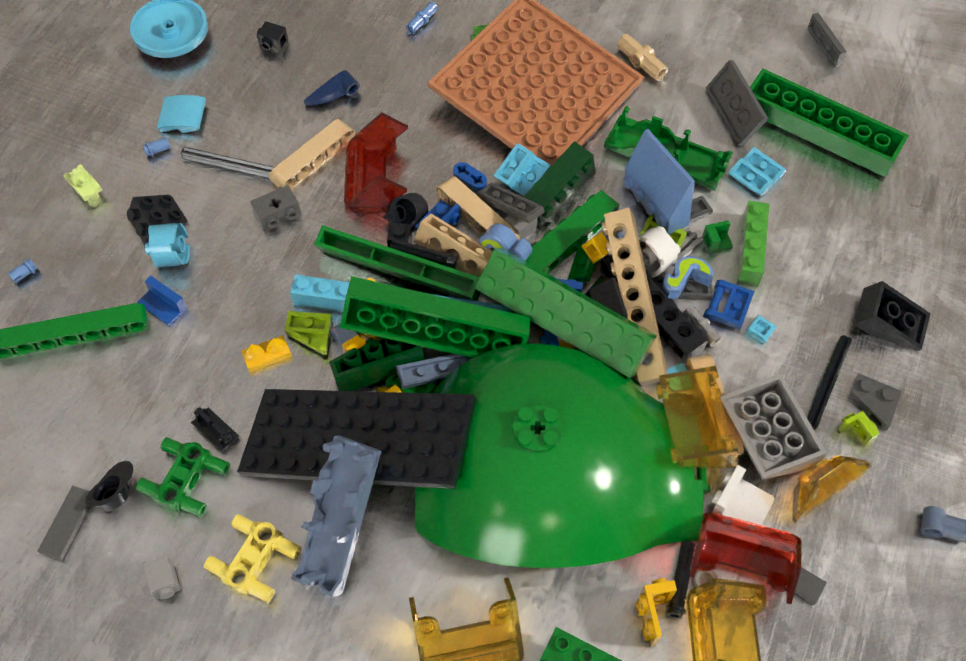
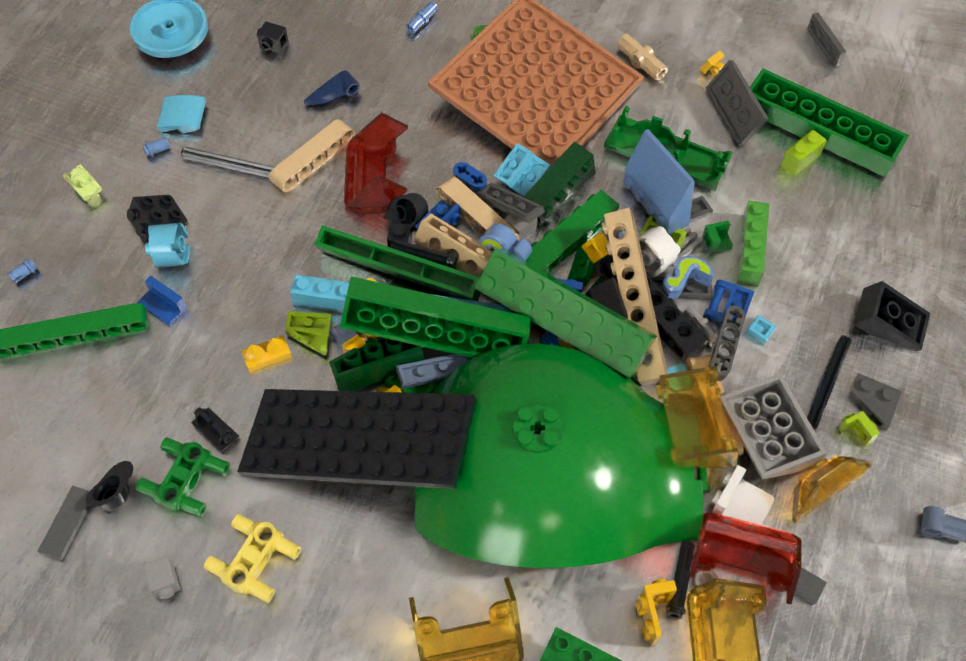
dark grey brick [250,185,301,231] -> none
sand blue piece [291,435,381,597] -> none
medium azure slope [728,147,786,197] -> none
none -> yellow tile [700,51,725,77]
none -> dark grey beam [707,306,745,381]
none -> lime brick [781,130,826,176]

